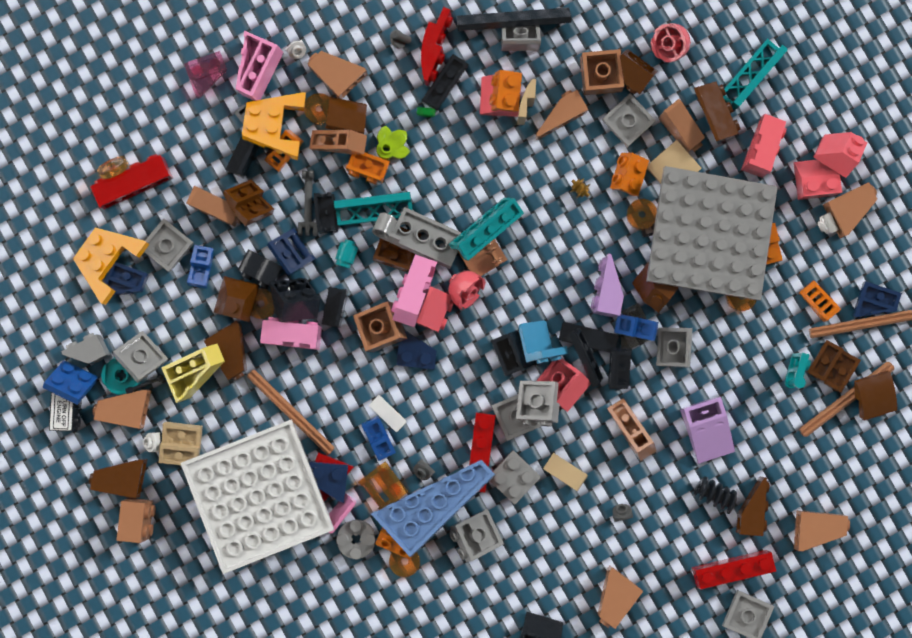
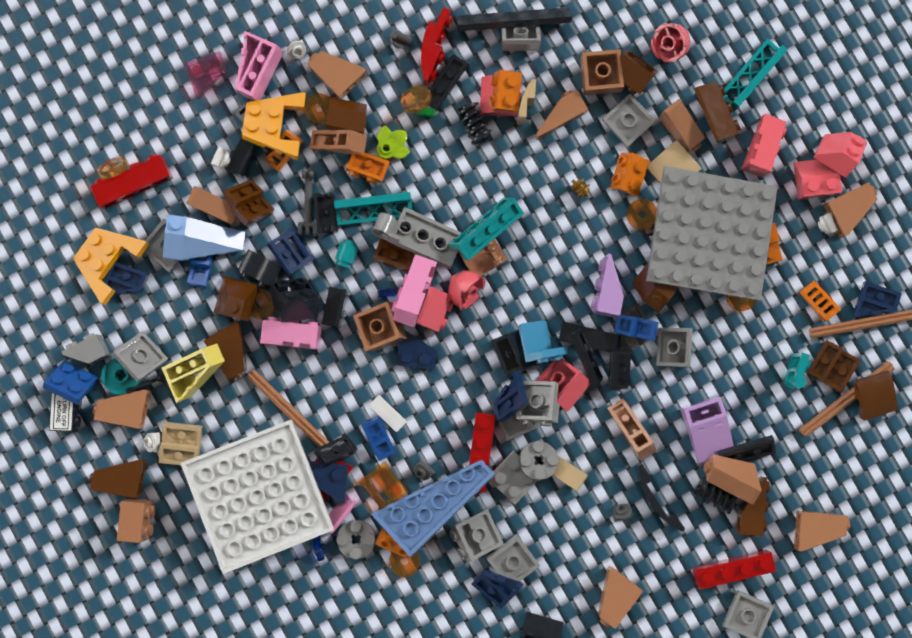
none -> light blue wedge [162,215,245,261]
none -> white plate [211,147,231,169]
none -> clear blue tile [313,535,325,561]
none -> black plate [314,435,358,467]
none -> clear blue tile [377,288,396,298]
none -> clear orange piece [401,85,432,113]
none -> black piece [456,102,492,145]
none -> dark blue wing [471,569,524,609]
none -> light grey plate [486,534,540,582]
none -> dark blue wing [493,371,529,423]
none -> light grey plate [519,441,559,480]
none -> black slope [636,463,685,531]
none -> nougat slope [703,454,761,505]
none -> black tile [717,435,776,462]

